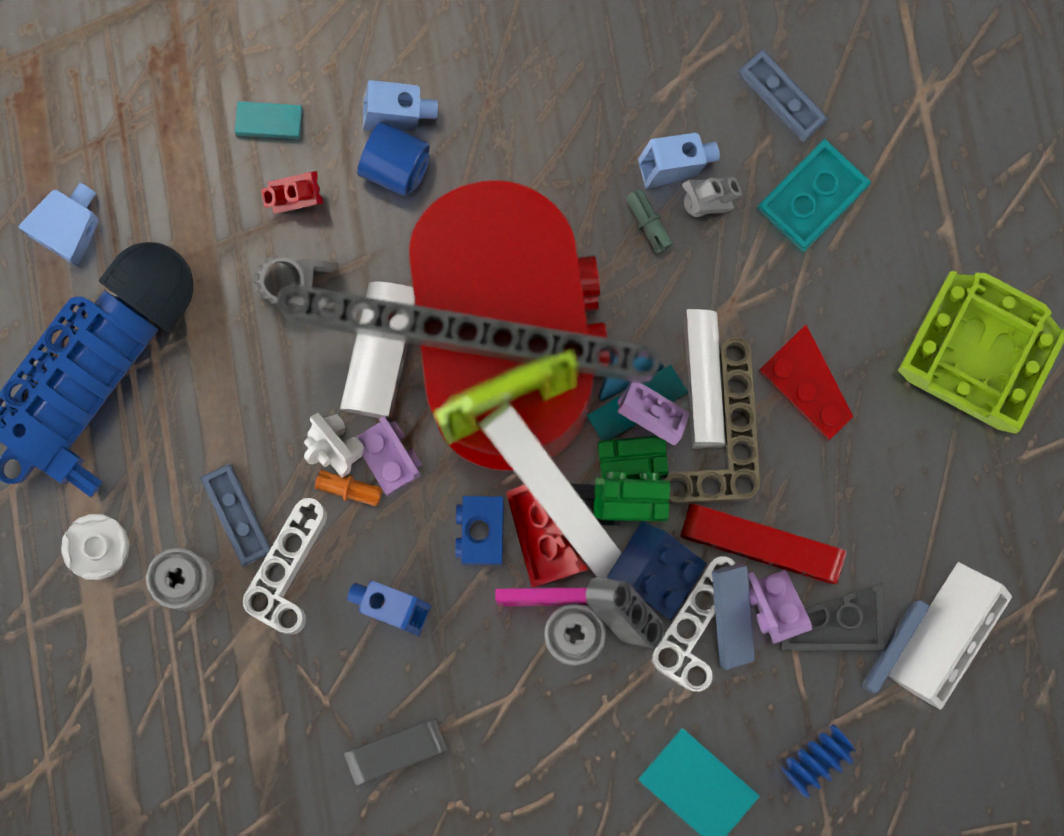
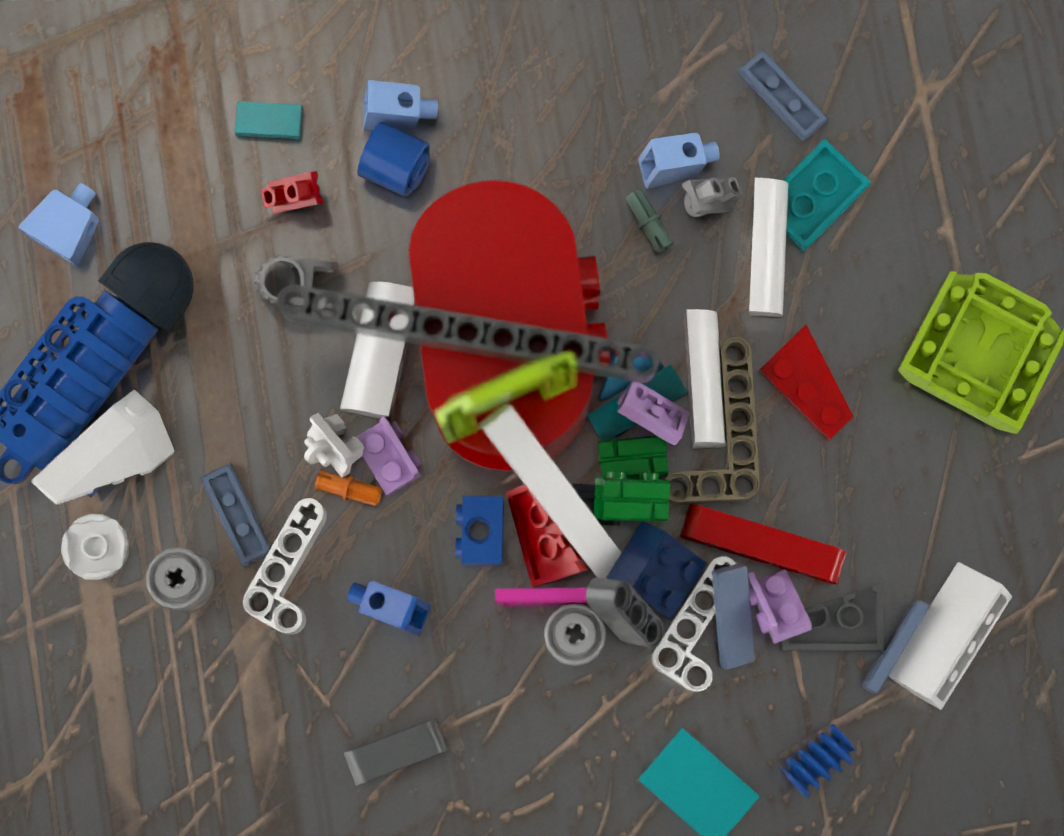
none -> white wedge [32,390,175,505]
none -> white brick [749,177,788,317]

